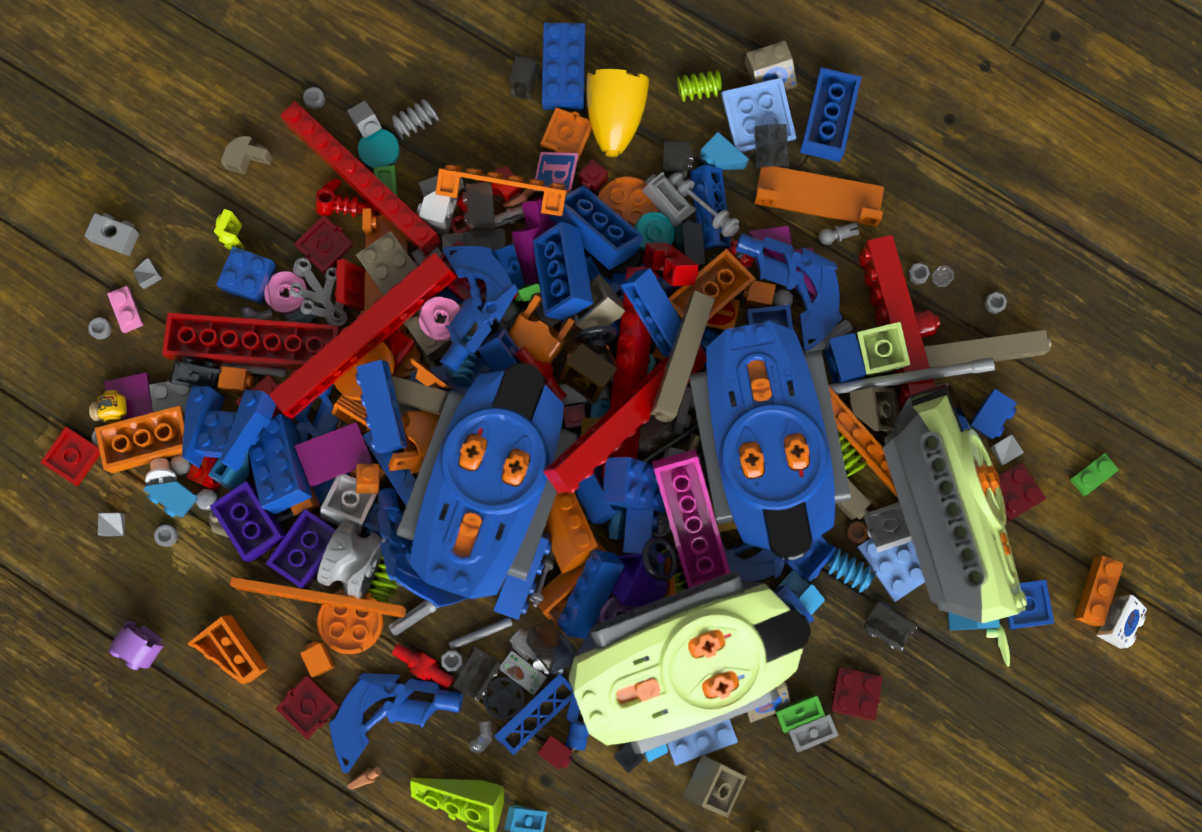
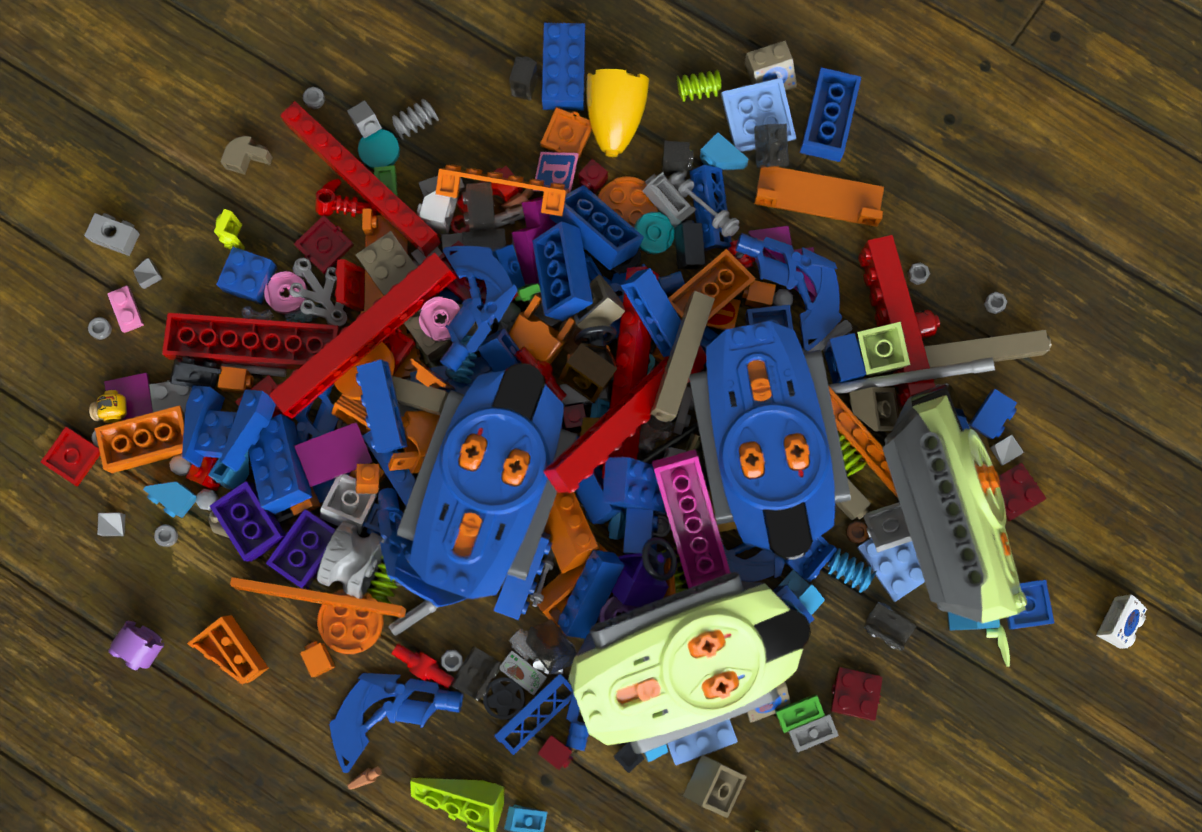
piece [145,458,177,486] -> none
dark red plate [275,675,339,739] -> none
light grey bar [449,617,513,650] -> none
clear arm [469,721,492,753] -> none
red arch [643,243,698,286] -> none
light grey pin [819,222,859,245] -> none
clear tile [932,266,954,287] -> none
bright green plate [1070,453,1119,497] -> none
orange brick [1074,556,1124,627] -> none

